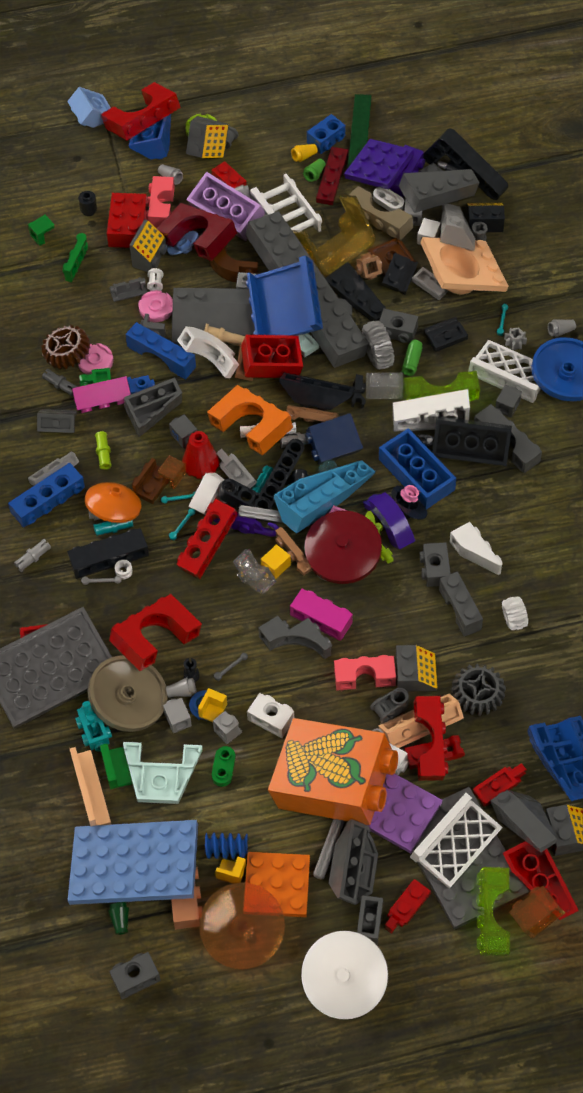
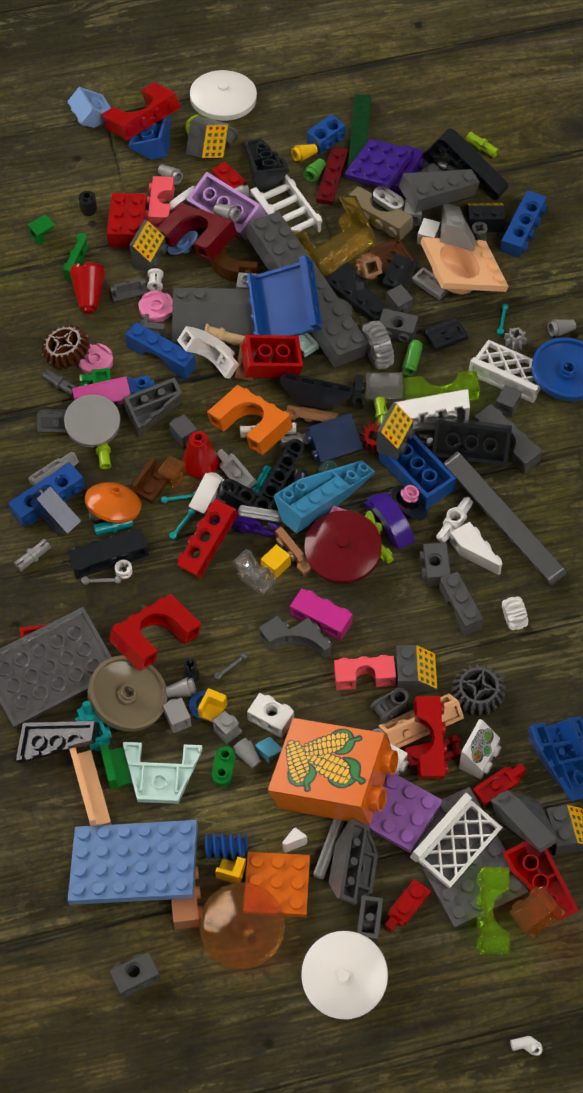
dark green cone [108,902,129,935] -> none
none -> wing [16,721,98,764]
none -> brick [29,486,81,537]
none -> light grey tile [64,395,120,447]
none -> red cone [70,262,105,314]
none -> white plate [169,186,195,212]
none -> white dish [190,70,257,121]
none -> light grey cone [213,204,240,222]
none -> light grey cone [233,738,262,769]
none -> black wedge [244,138,289,191]
none -> medium azure slope [255,737,282,764]
none -> white slope [282,828,307,853]
none -> red gear [360,420,380,452]
none -> lime pin [373,397,388,425]
none -> slope [377,402,415,459]
none -> dark grey brick [386,284,413,314]
none -> white axle [436,497,473,543]
none -> dark grey beam [443,451,567,586]
none -> white slope [459,719,501,779]
none -> lime pin [465,131,499,158]
none -> blue brick [500,190,548,258]
none -> white arm [510,1036,543,1056]

